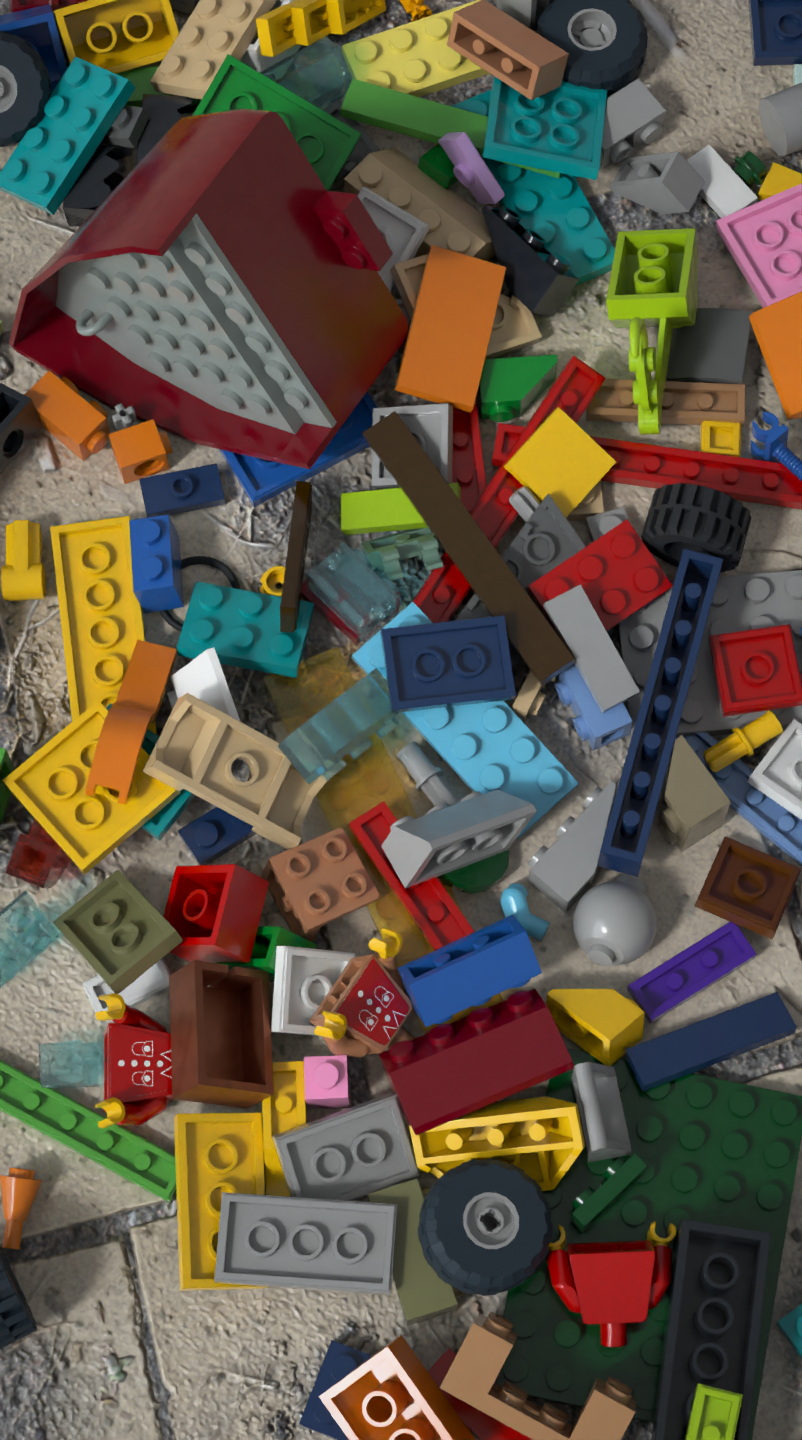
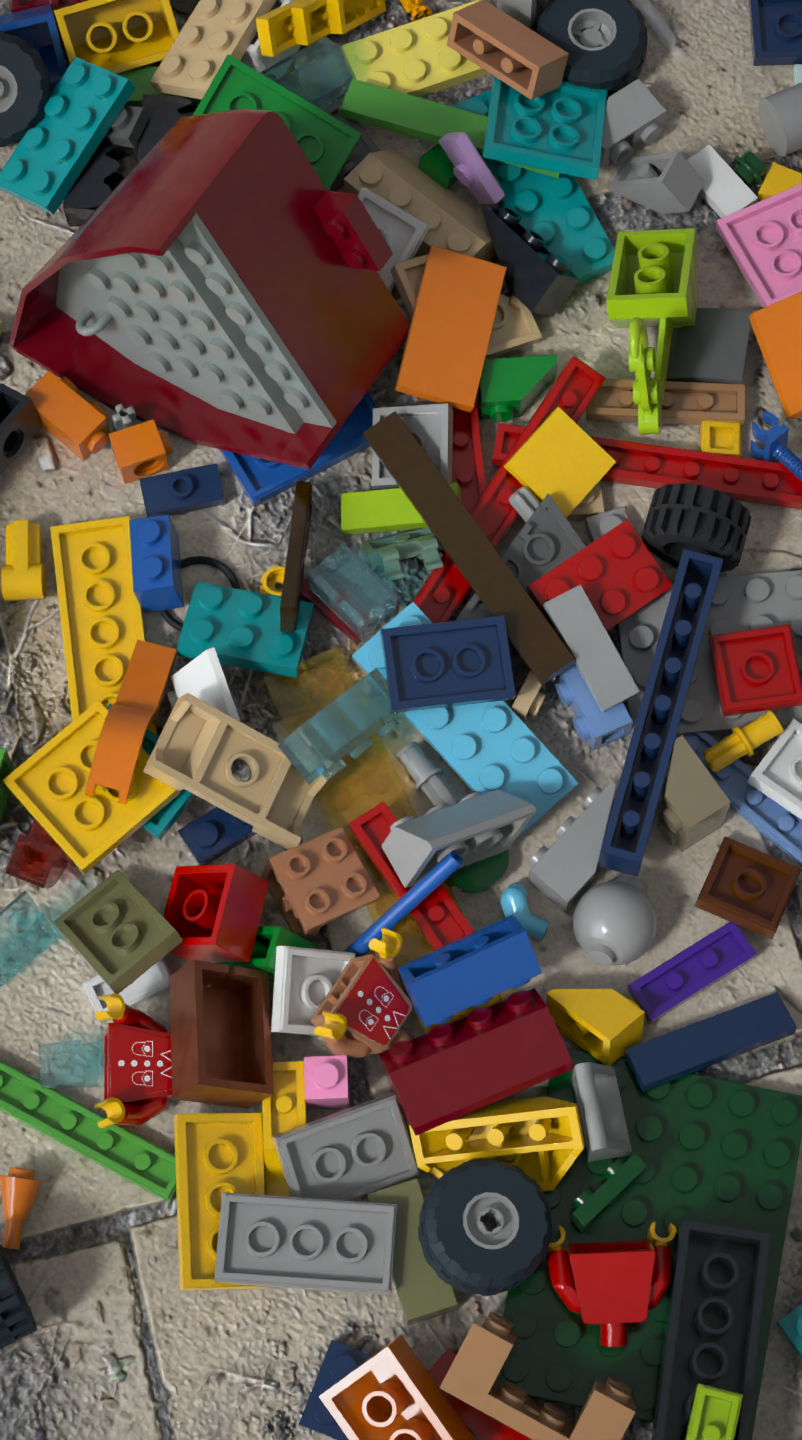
none -> blue piece [343,850,464,957]

